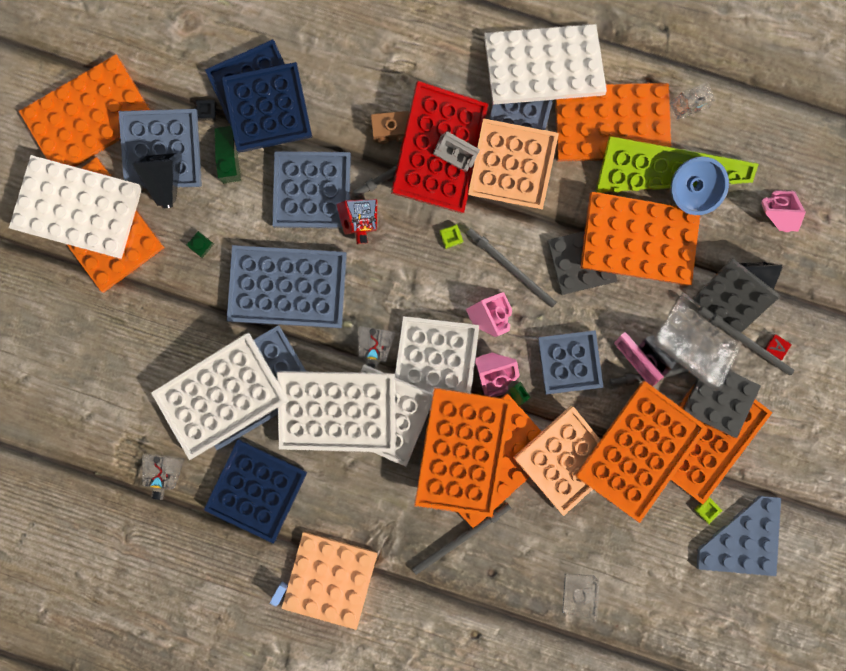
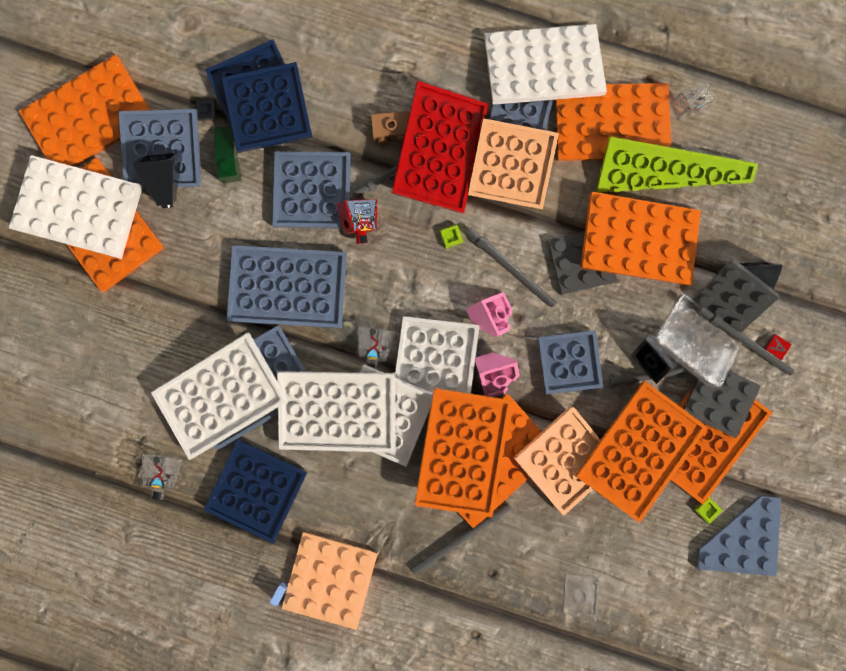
dark green plate [186,231,214,258] -> none
light grey hinge [433,132,480,172] -> none
dark green plate [509,381,531,406] -> none
bright pink tile [614,332,664,387] -> none
medium blue dish [671,157,729,215] -> none
bright pink slope [761,191,806,232] -> none

